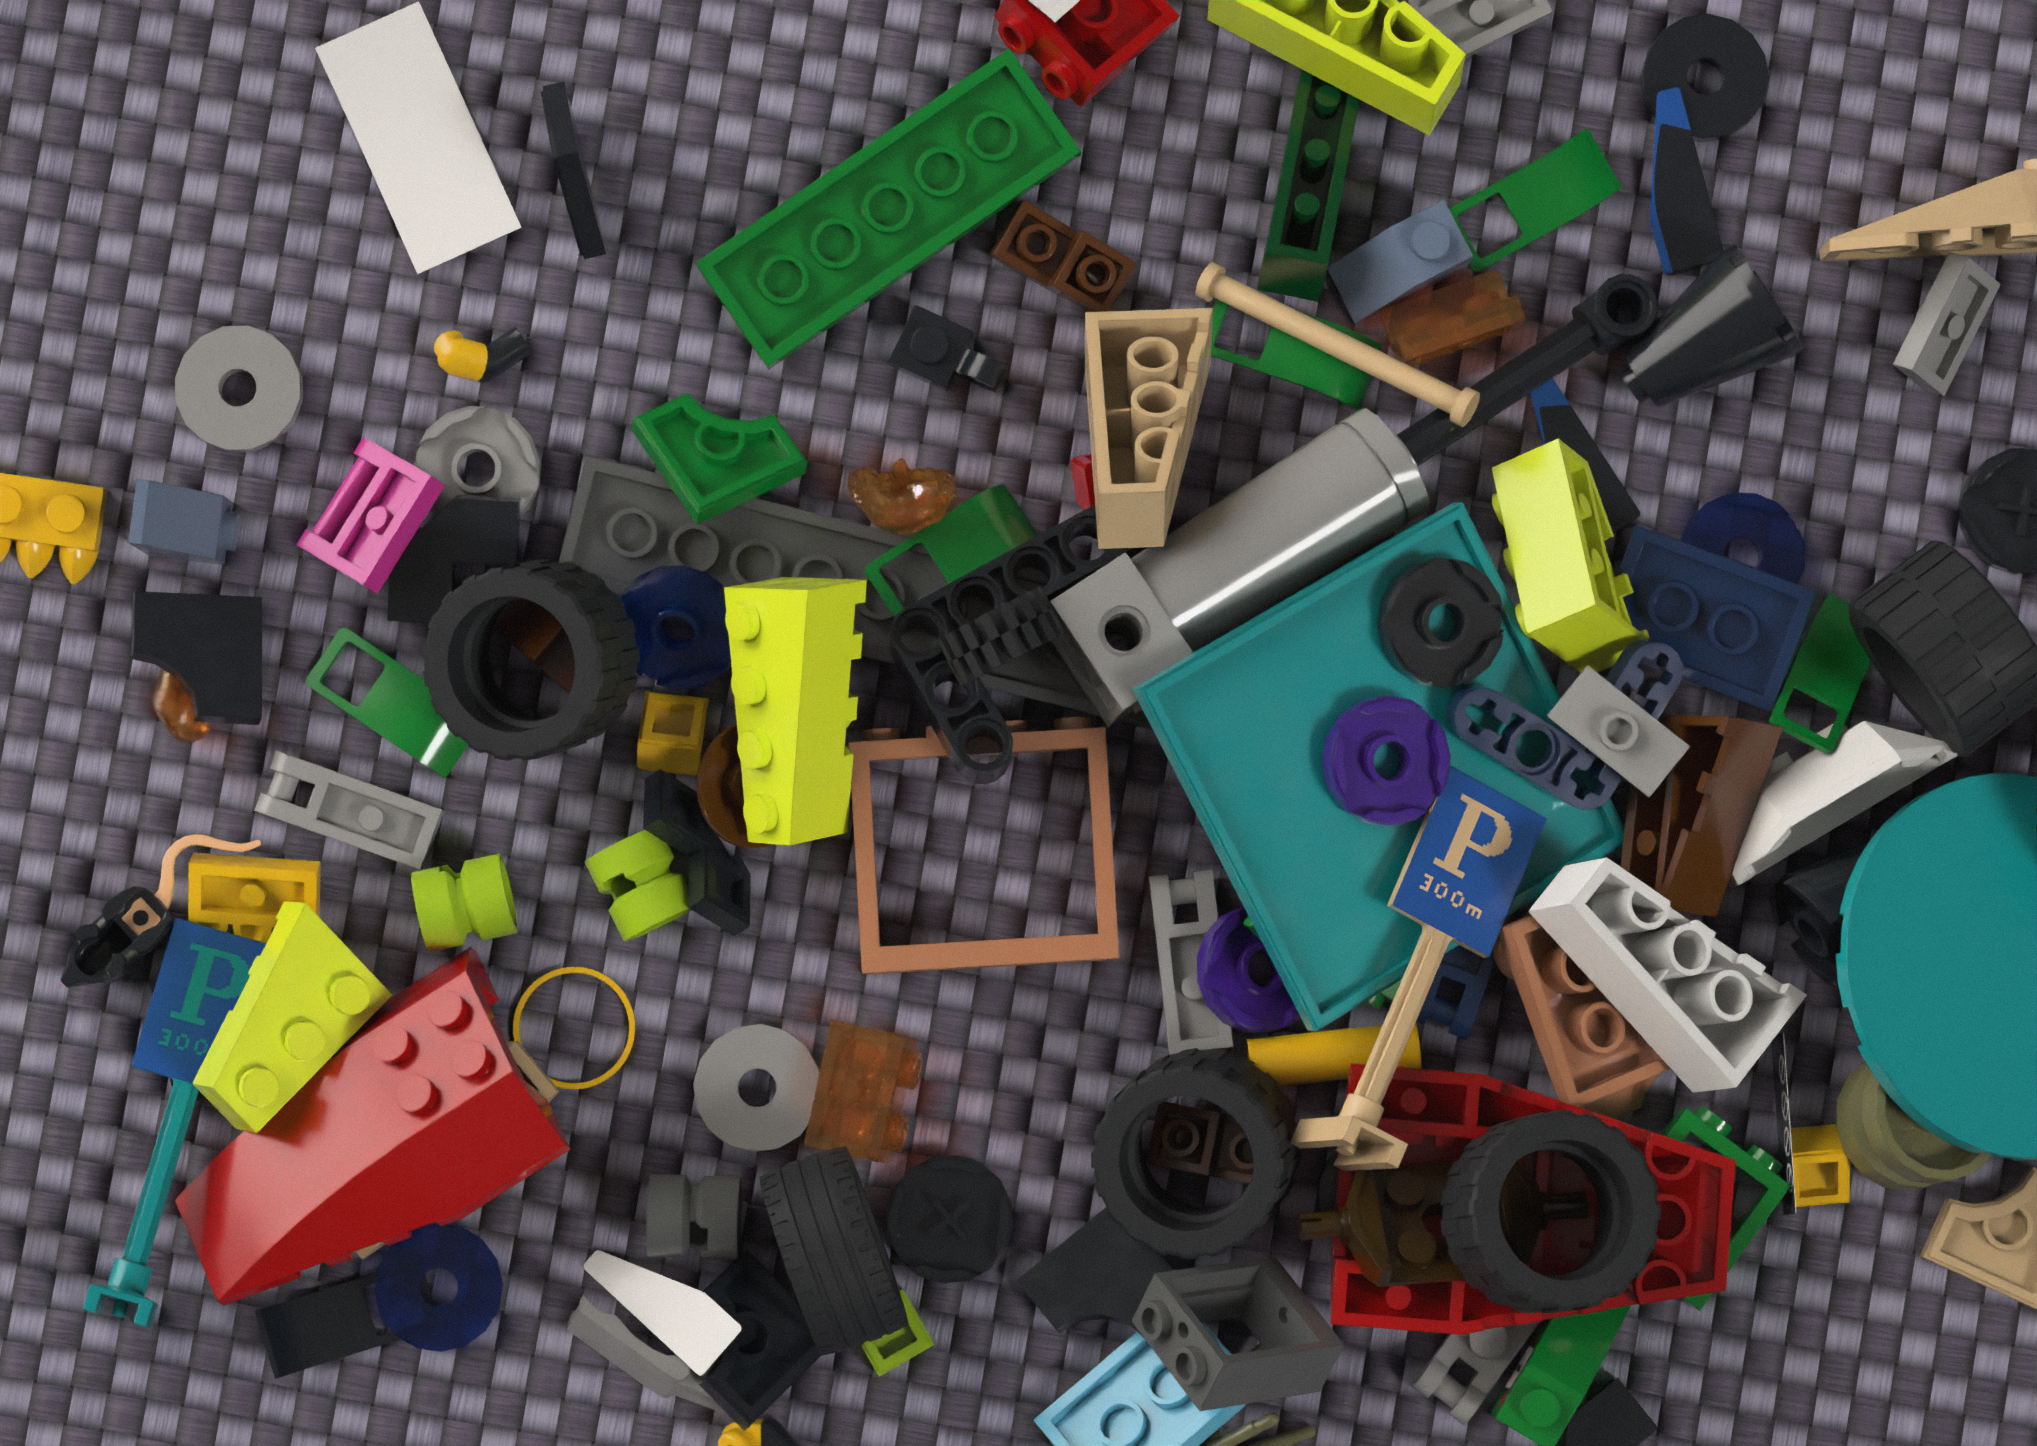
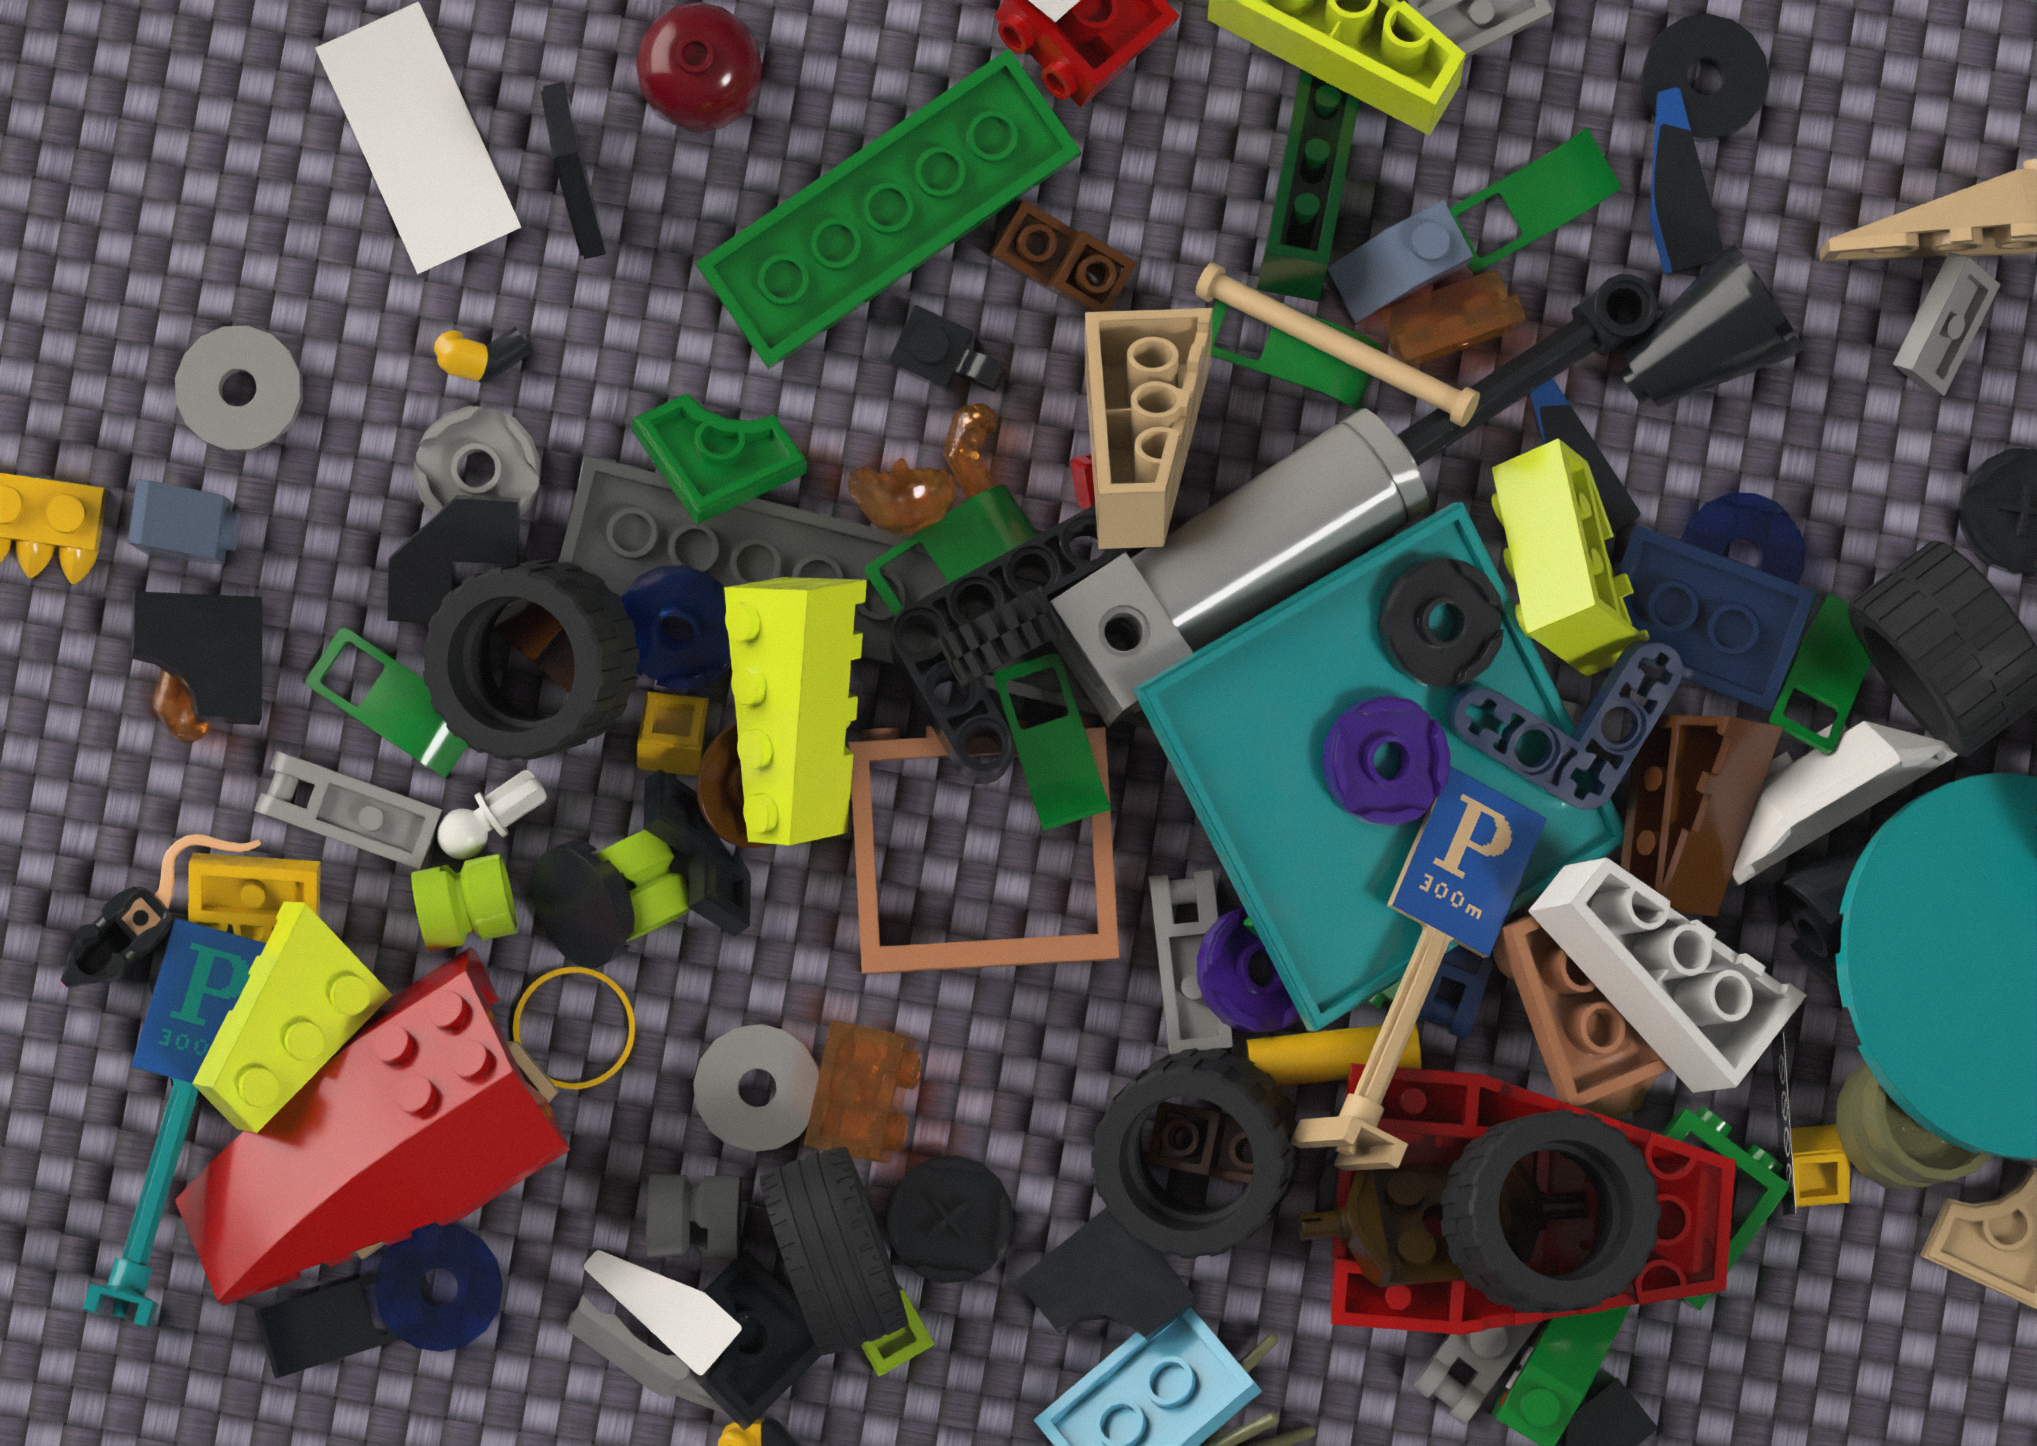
dark pink plate [296,437,445,594] -> none
dark grey window [1132,1256,1344,1411] -> none
light grey plate [1546,665,1690,797] -> none
none -> white axle [437,770,547,860]
none -> black tile [533,841,635,969]
none -> dark red cylinder [636,2,763,133]
none -> clear orange arm [943,403,997,499]
none -> green piece [994,653,1111,831]

